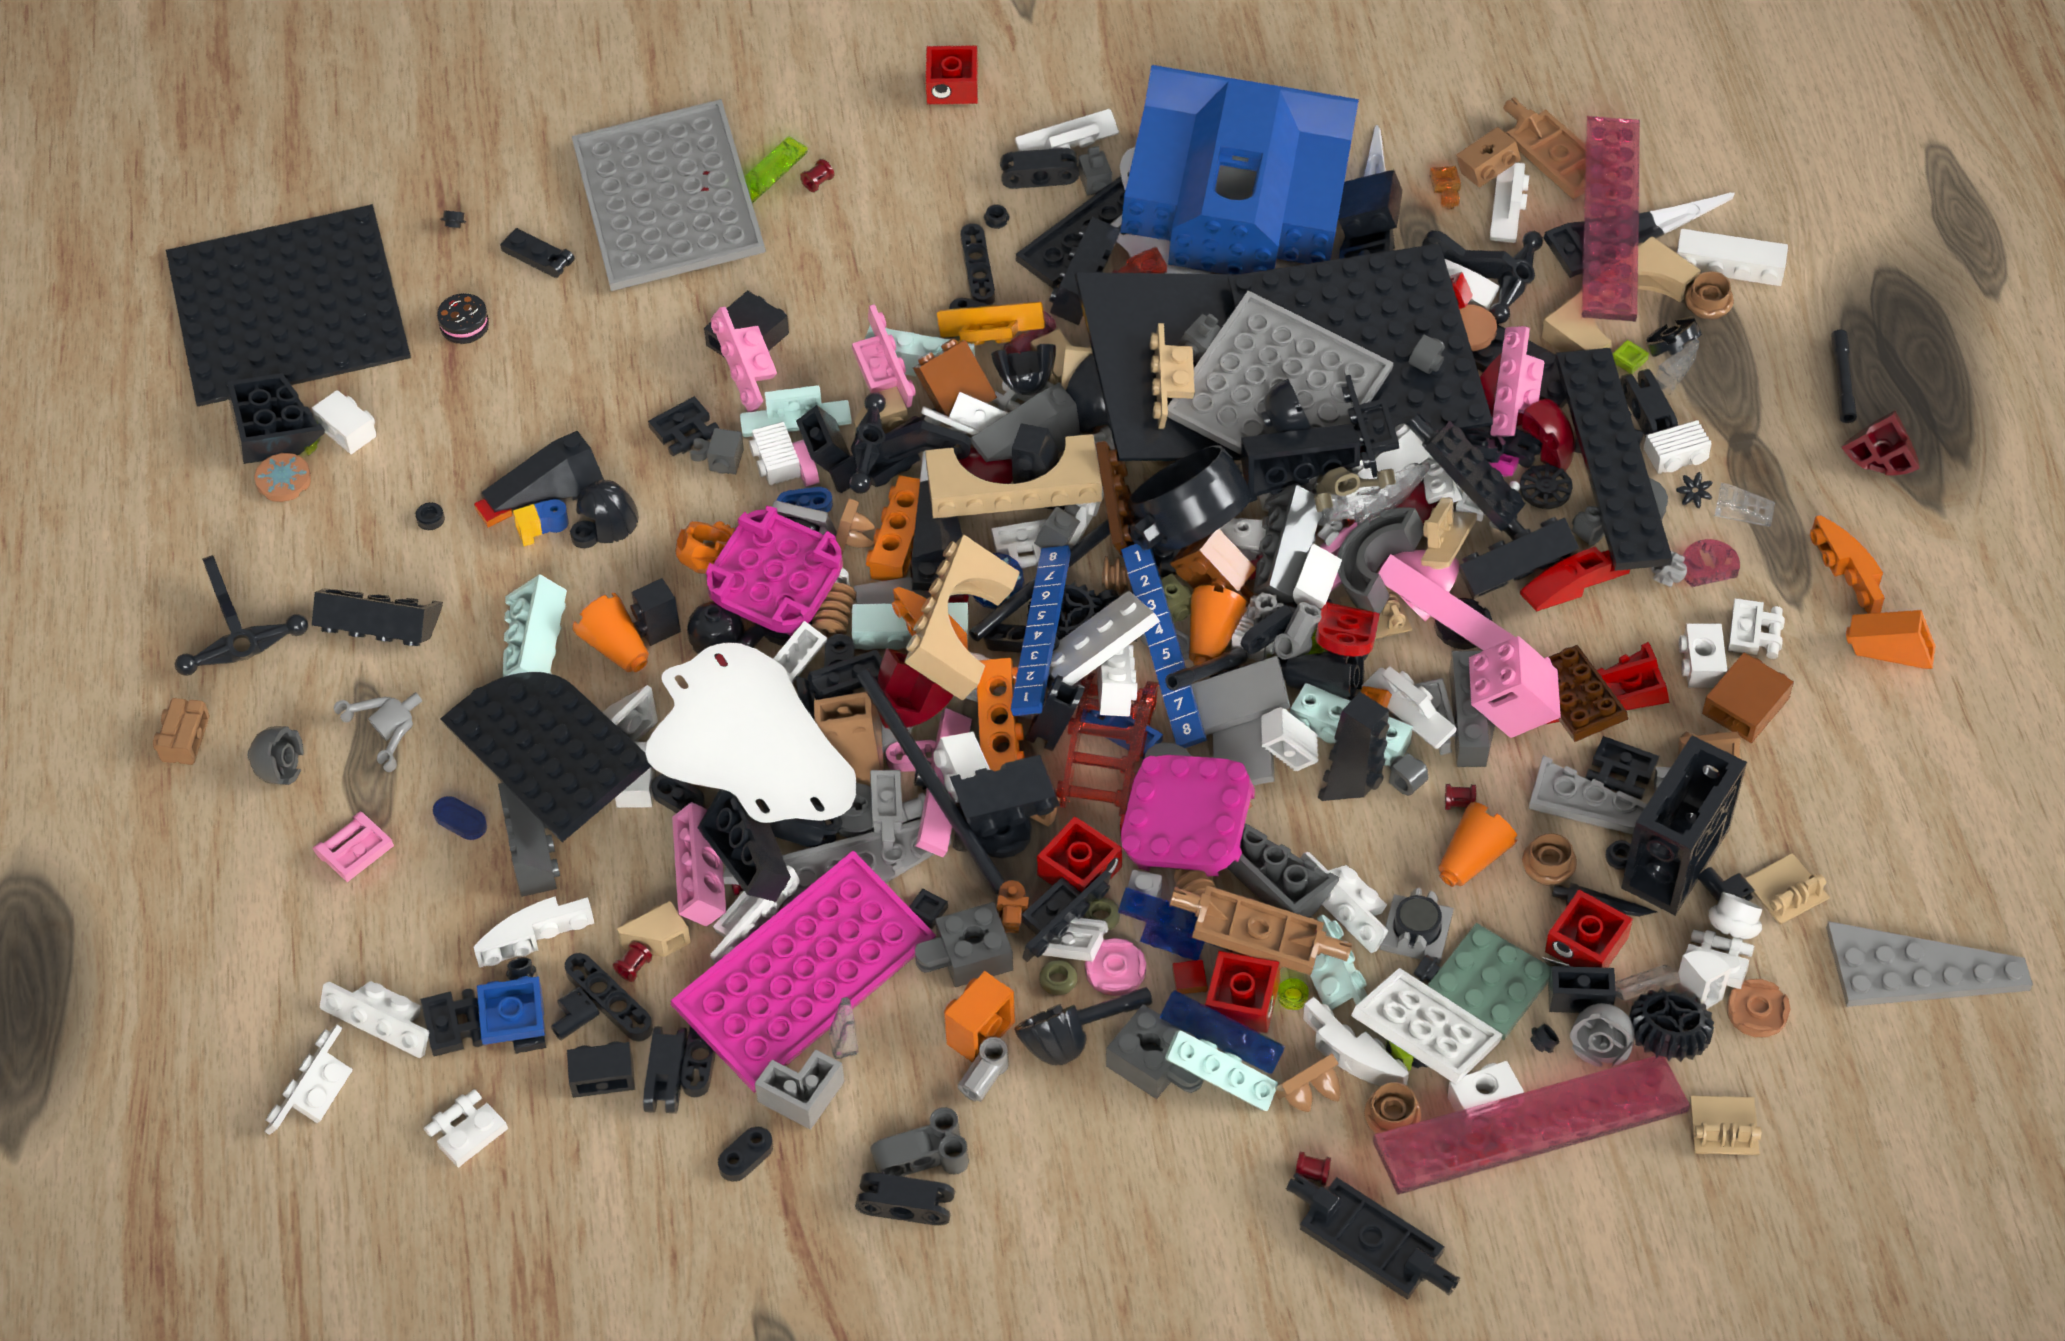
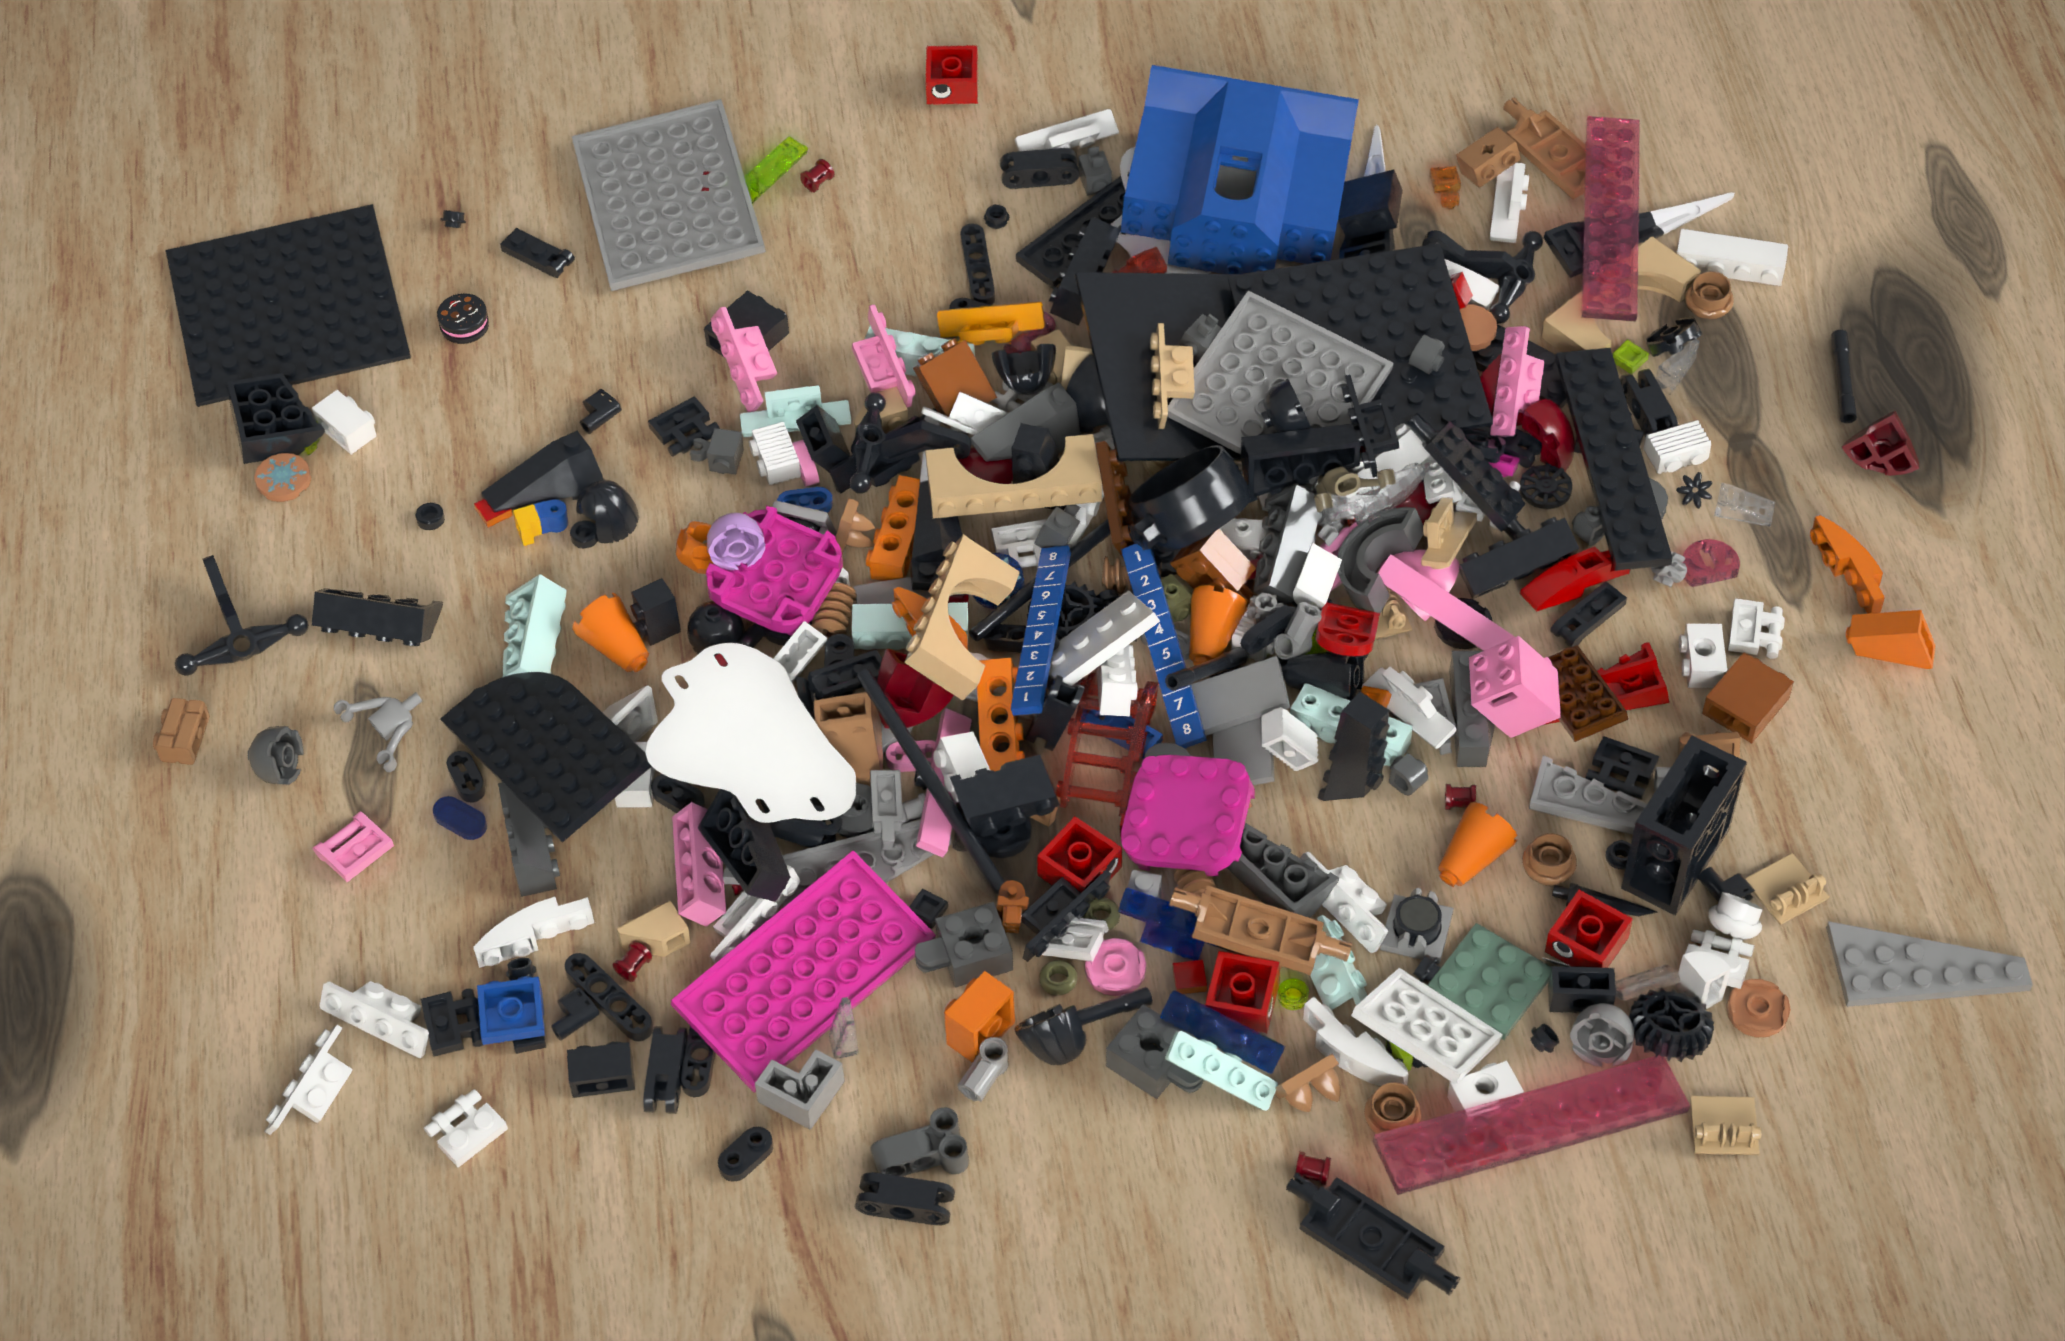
none -> black beam [446,751,486,803]
none -> black piece [580,389,622,434]
none -> lavender cylinder [707,513,765,570]
none -> black plate [1550,581,1627,647]

